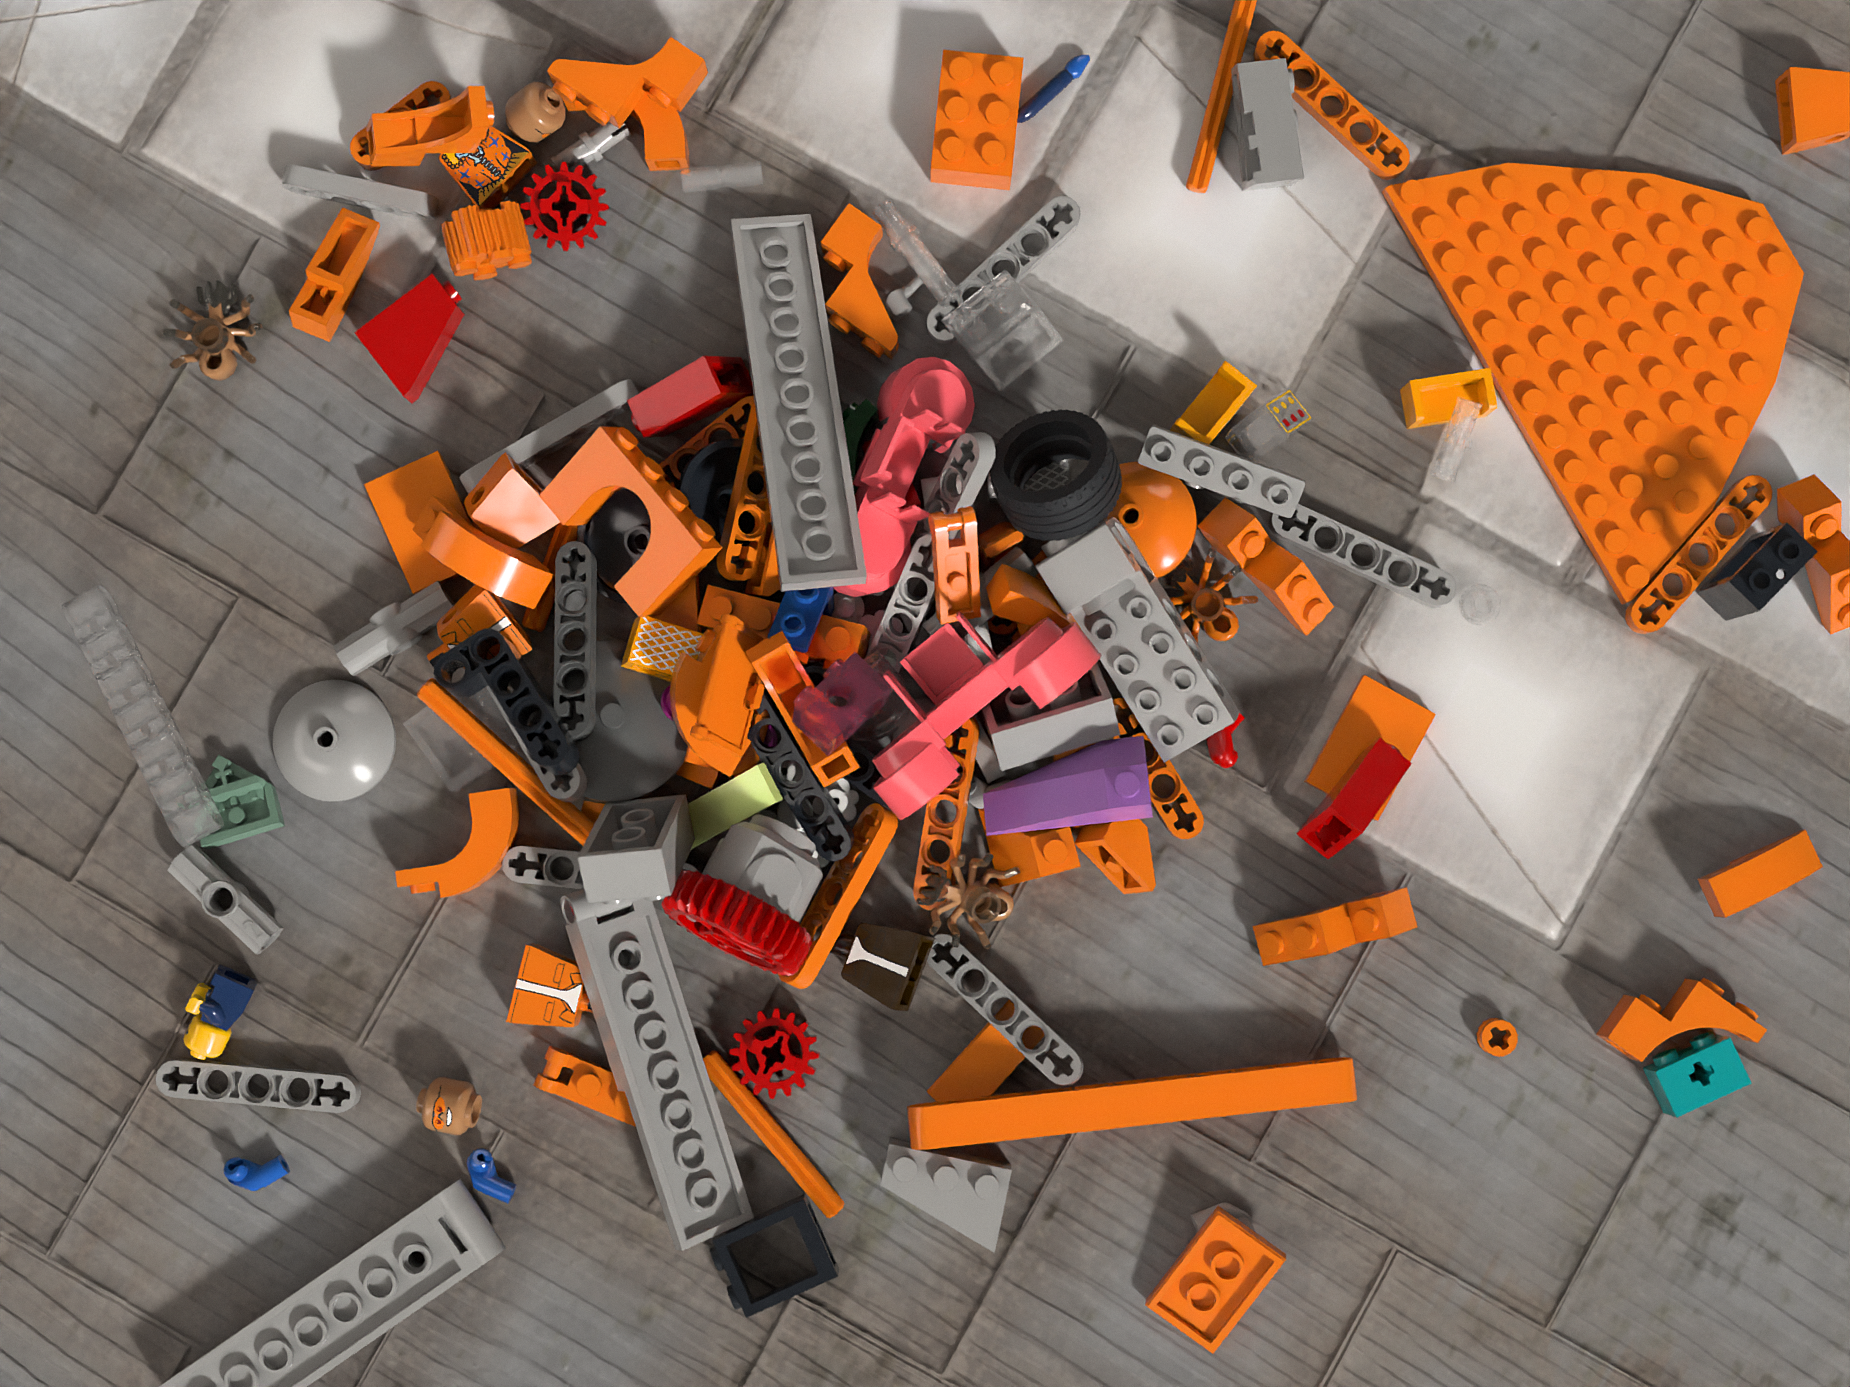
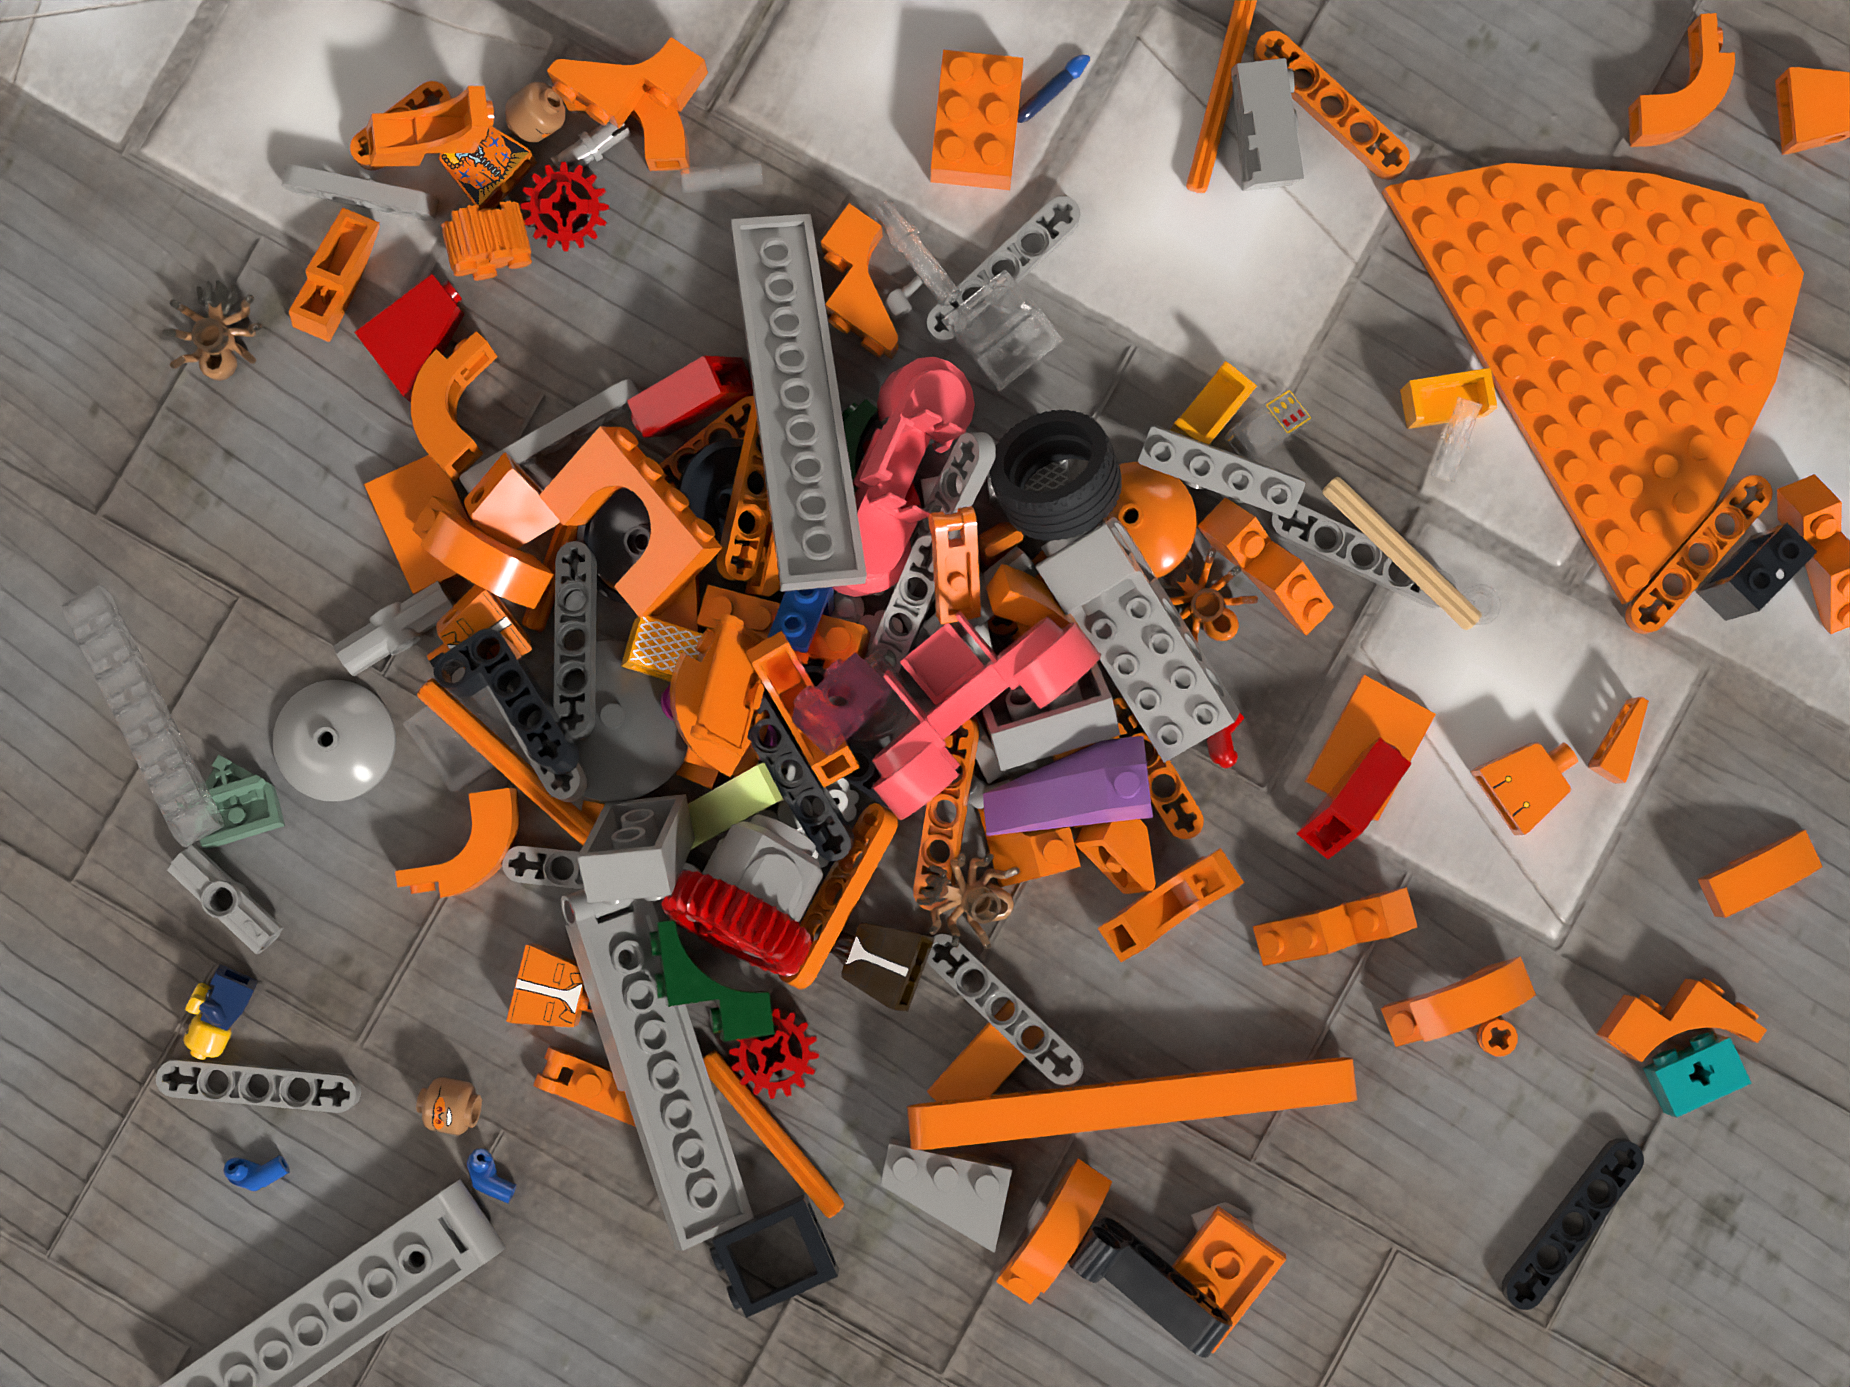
none -> orange arch [411,331,498,482]
none -> dark green arch [649,920,774,1042]
none -> orange arch [996,1158,1113,1304]
none -> black beam [1068,1217,1233,1358]
none -> orange arch [1098,848,1244,962]
none -> tan axle [1322,477,1482,630]
none -> orange arch [1381,956,1536,1047]
none -> orange torso [1470,742,1579,835]
none -> black beam [1502,1138,1644,1310]
none -> orange slope [1588,697,1649,784]
none -> orange arch [1628,13,1735,147]

